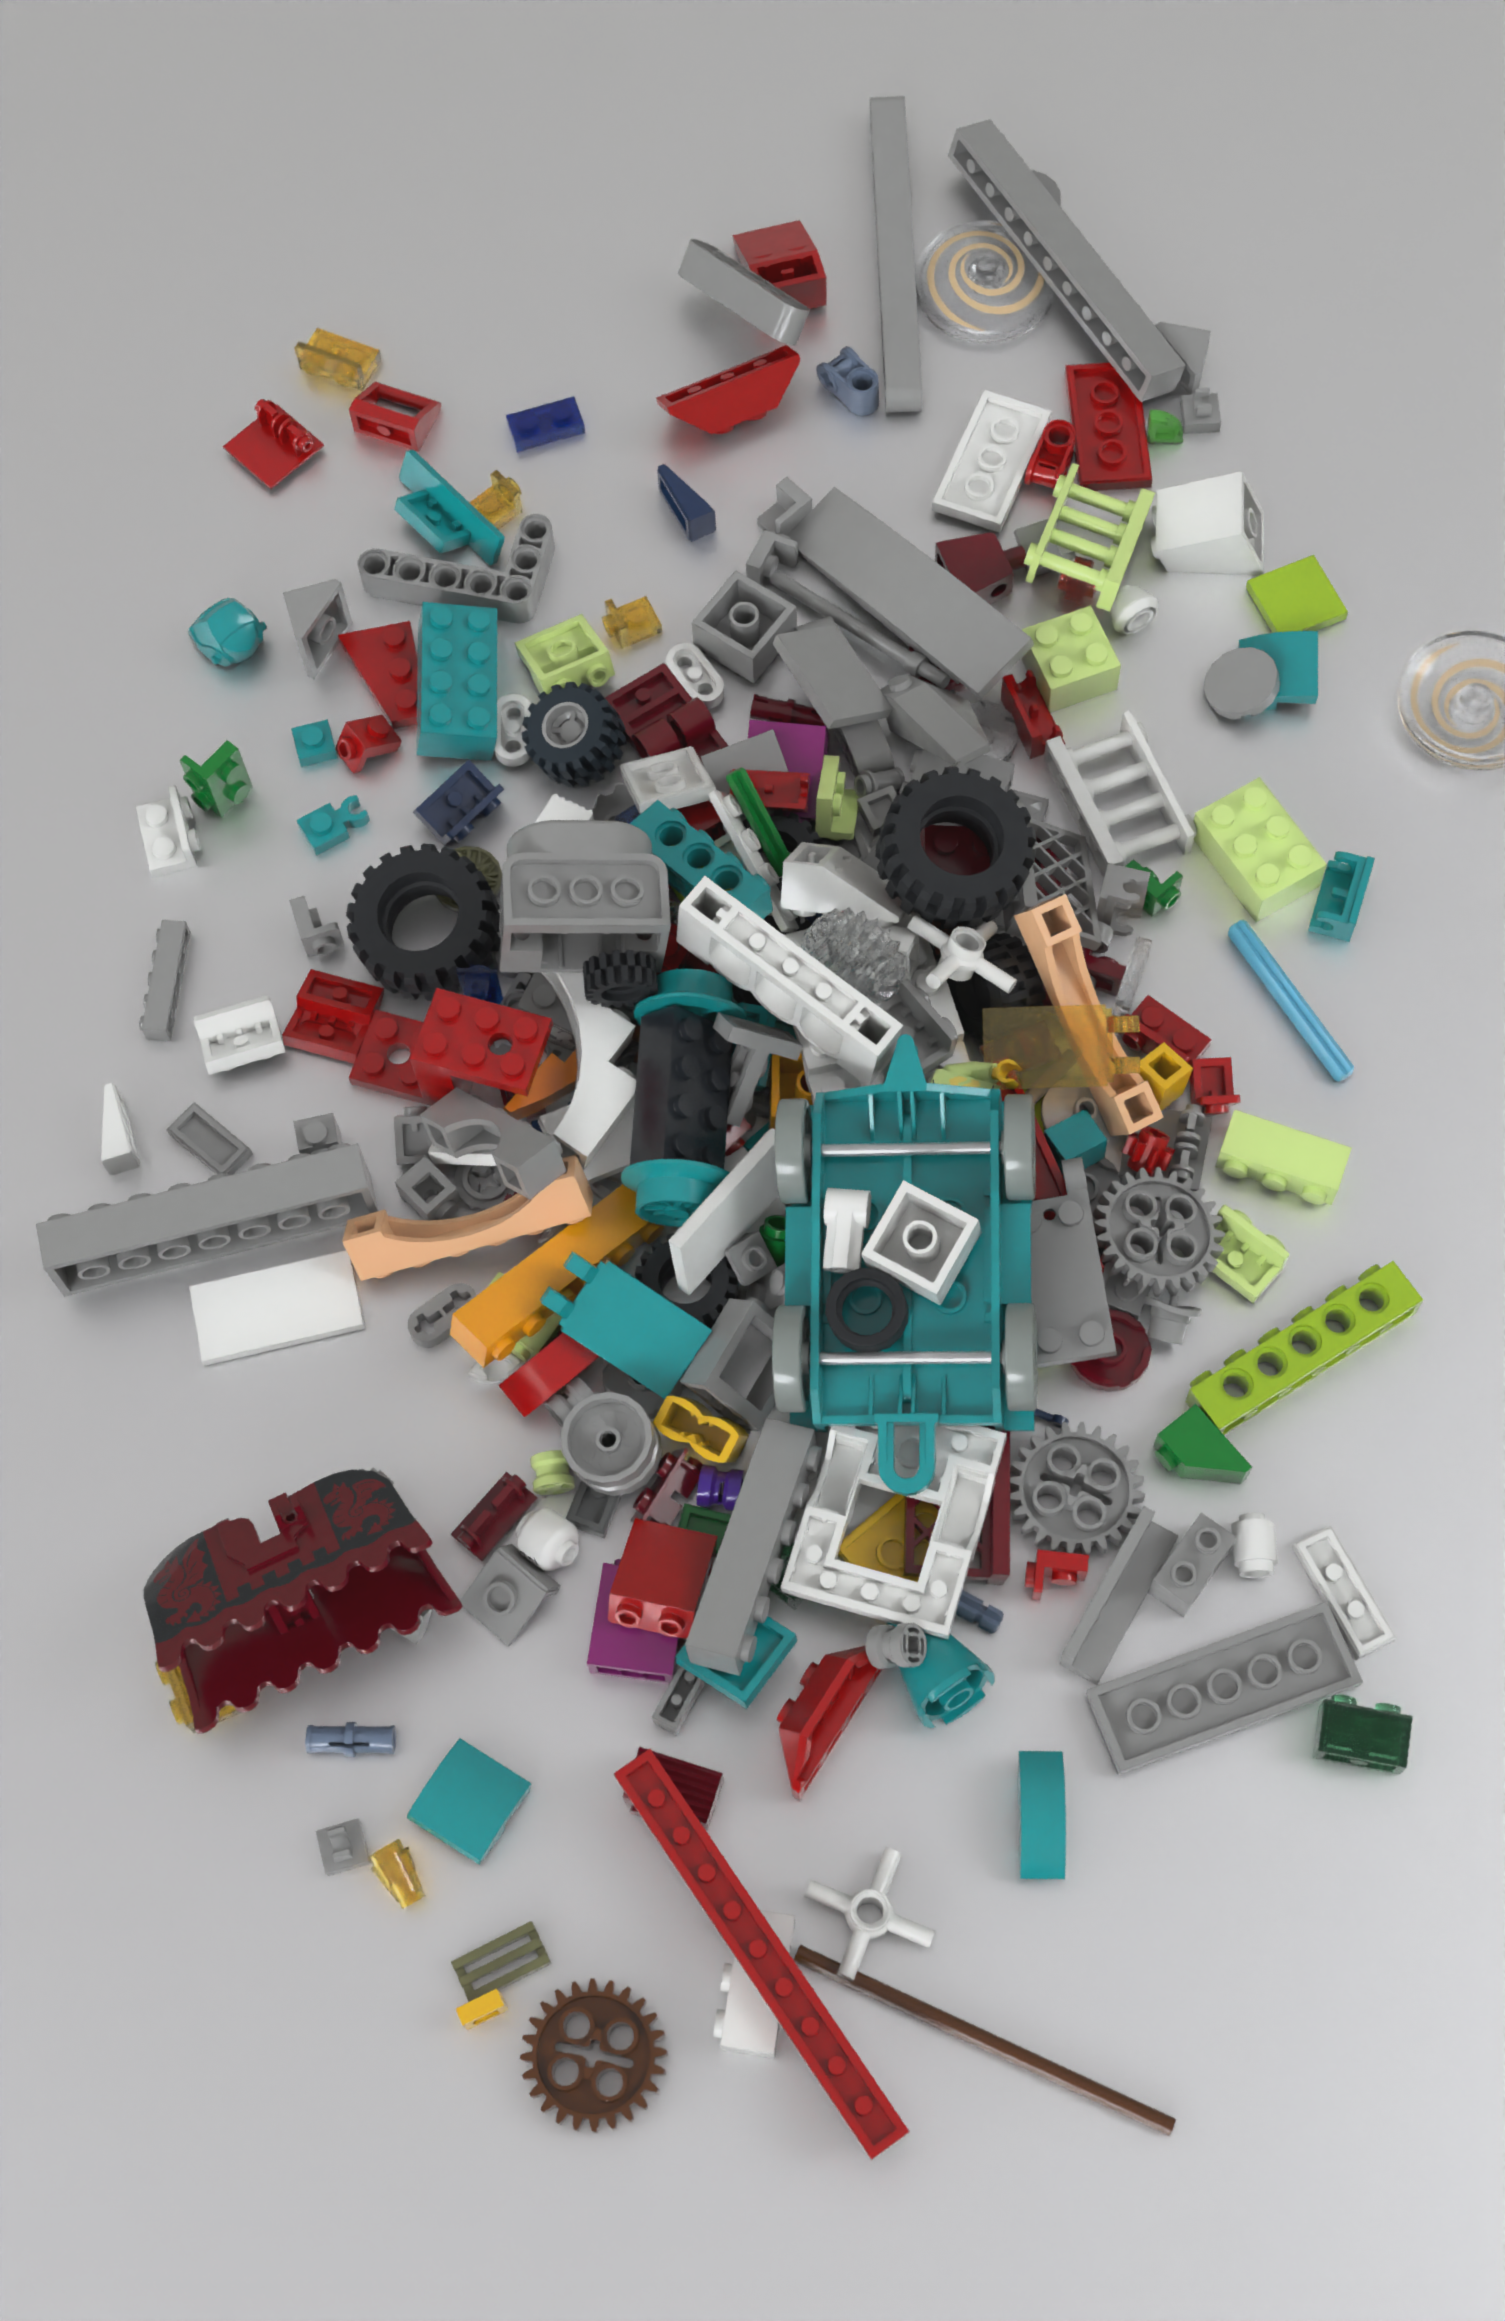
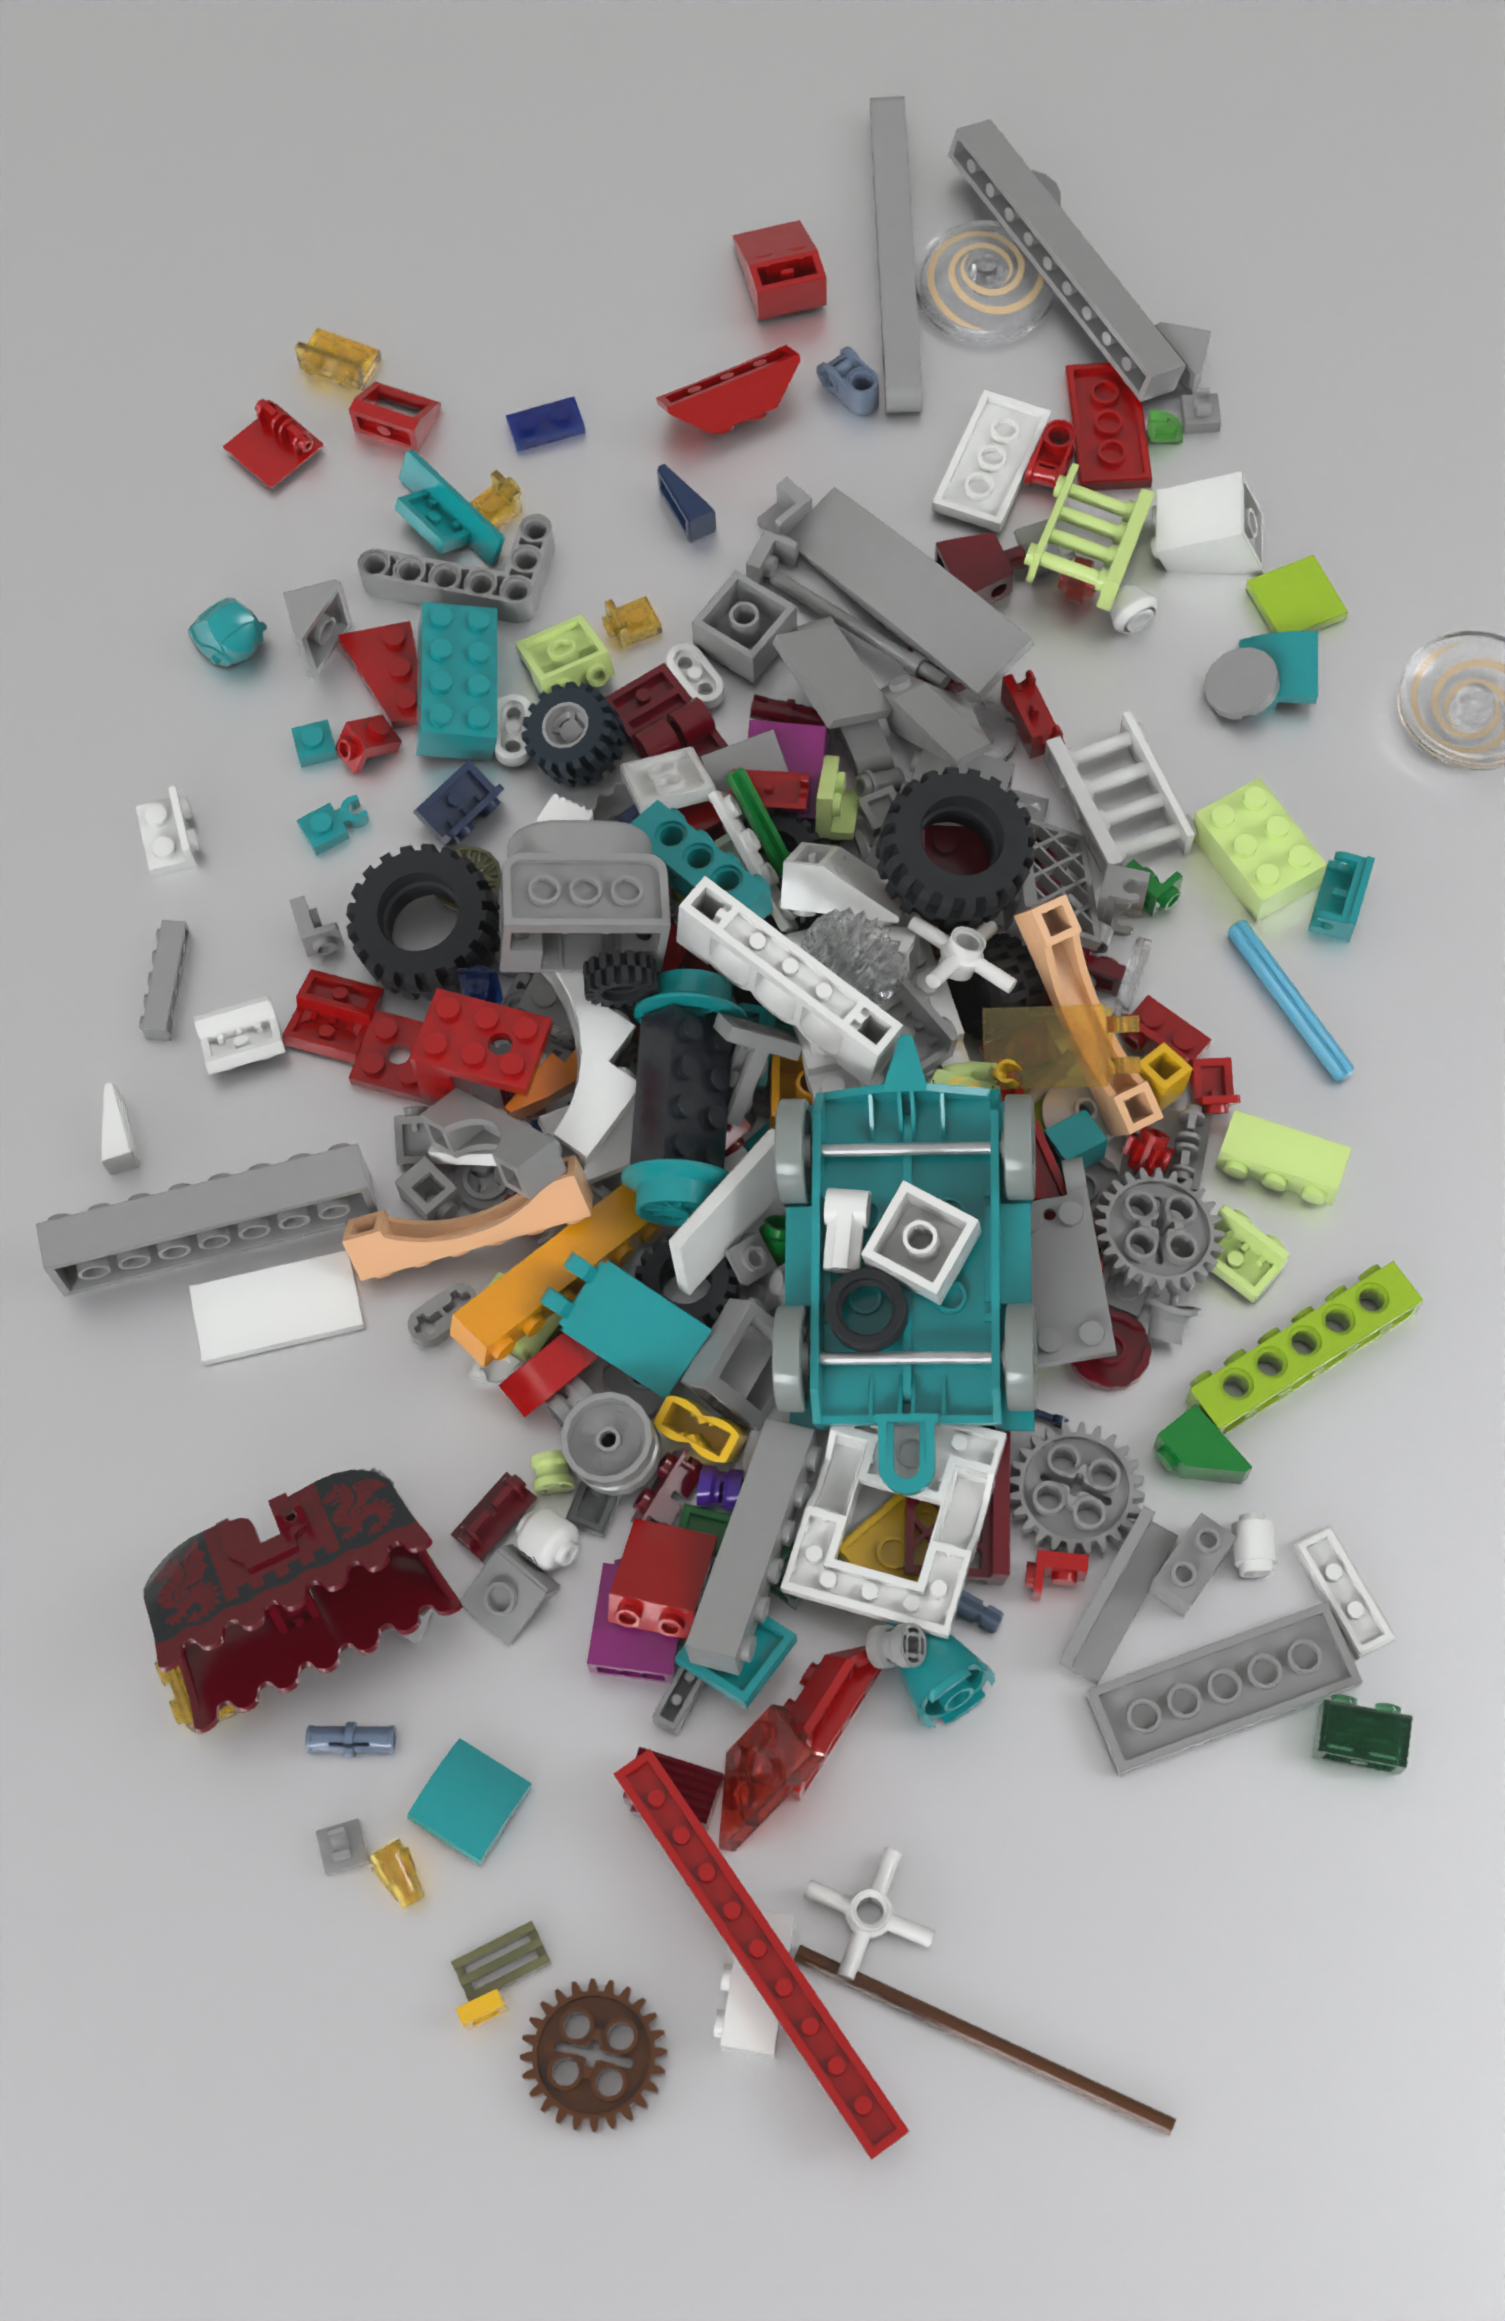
light grey tile [166,1102,253,1175] -> none
green bracket [179,740,253,818] -> none
light grey brick [293,1113,343,1155] -> none
light grey beam [678,239,810,345] -> none
teal brick [1017,1751,1066,1879] -> none
yellowish green brick [1021,605,1121,713] -> none
none -> clear red wing [719,1704,824,1852]

